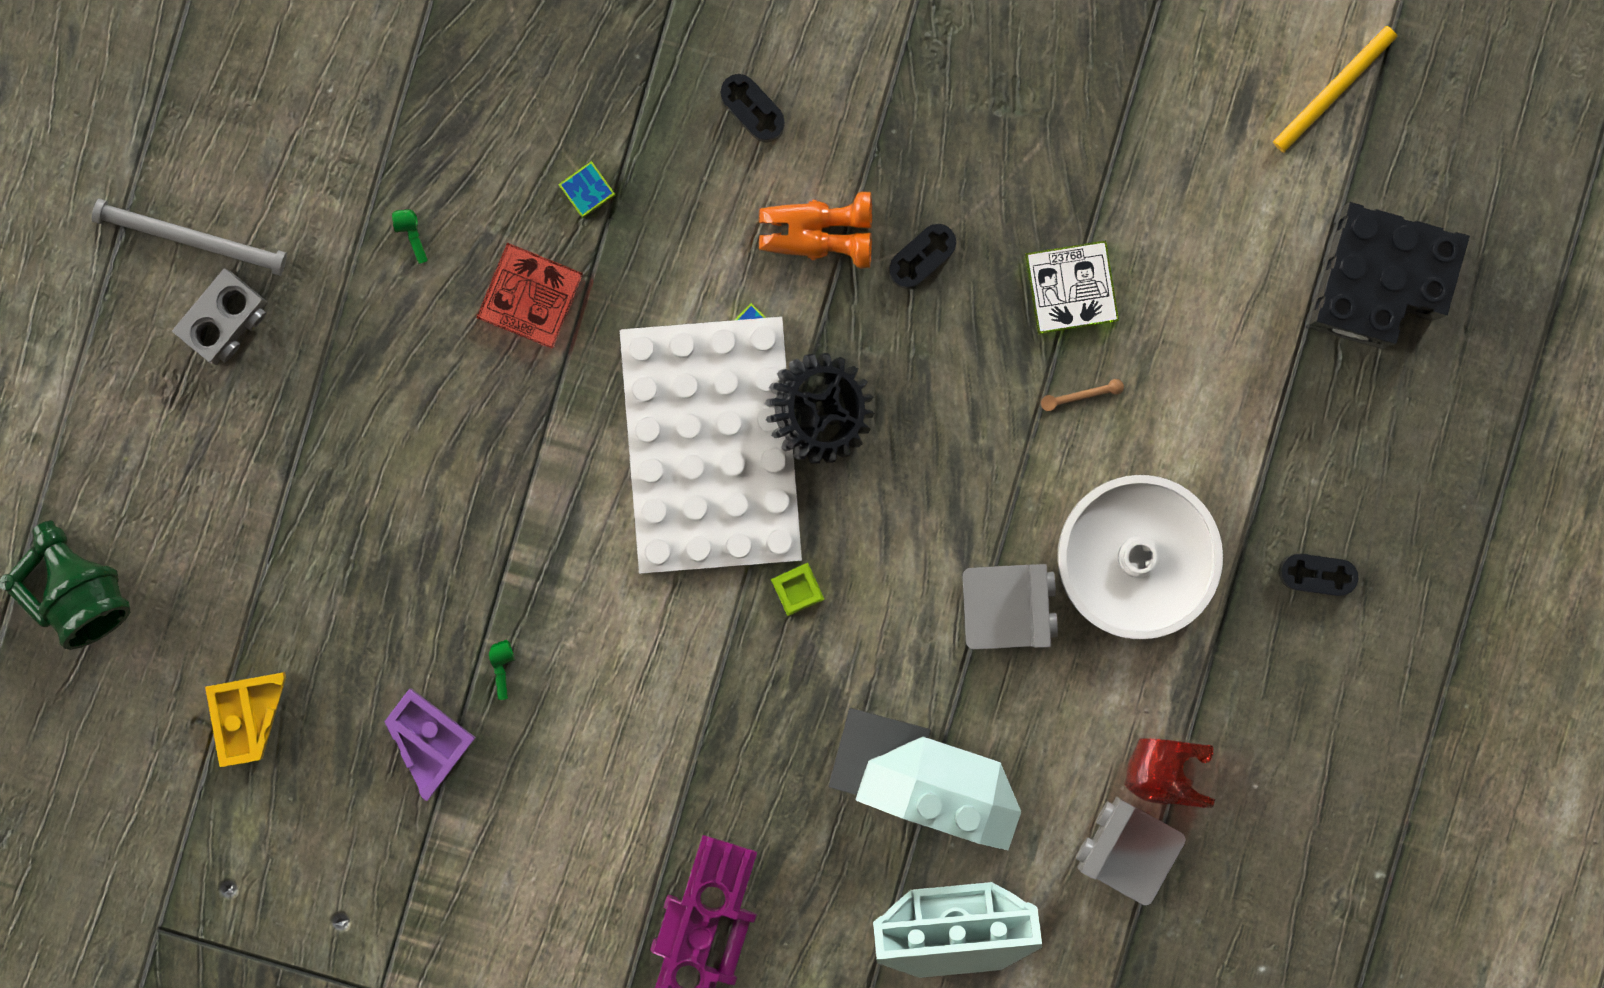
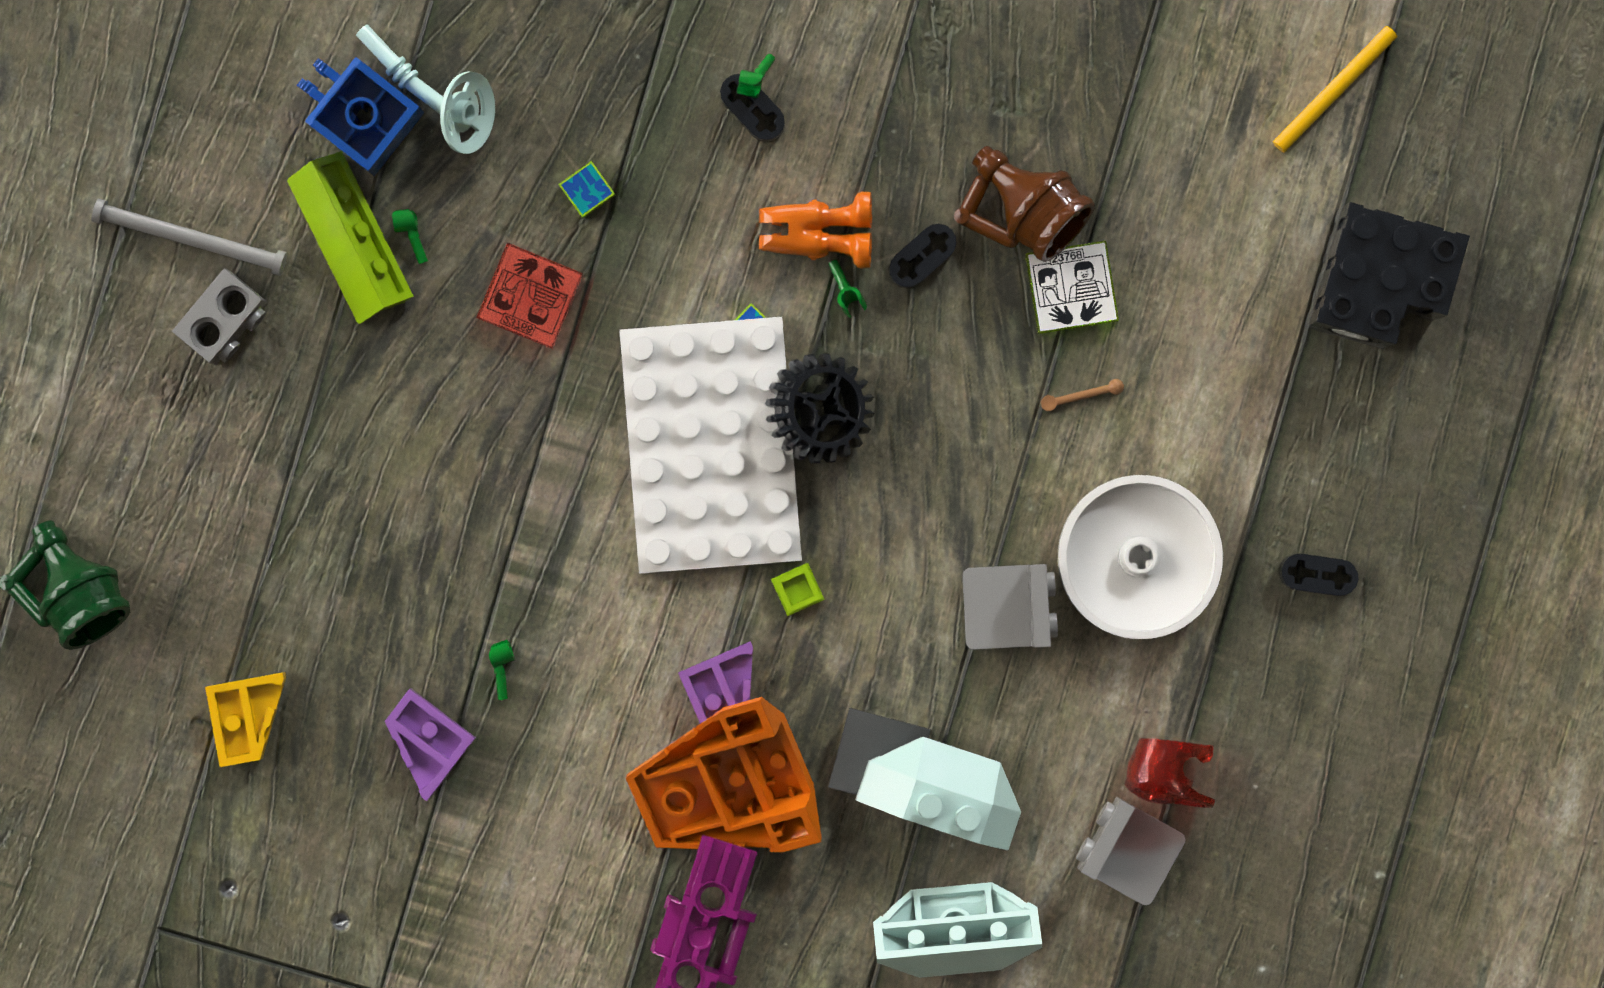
none -> lime panel [288,151,414,324]
none -> blue hinge [297,57,424,176]
none -> light aqua dish [356,24,495,154]
none -> orange wedge [625,697,822,853]
none -> medium lavender wing [678,641,753,723]
none -> green hand [736,54,775,98]
none -> green hand [828,260,867,318]
none -> reddish brown piece [954,146,1095,262]

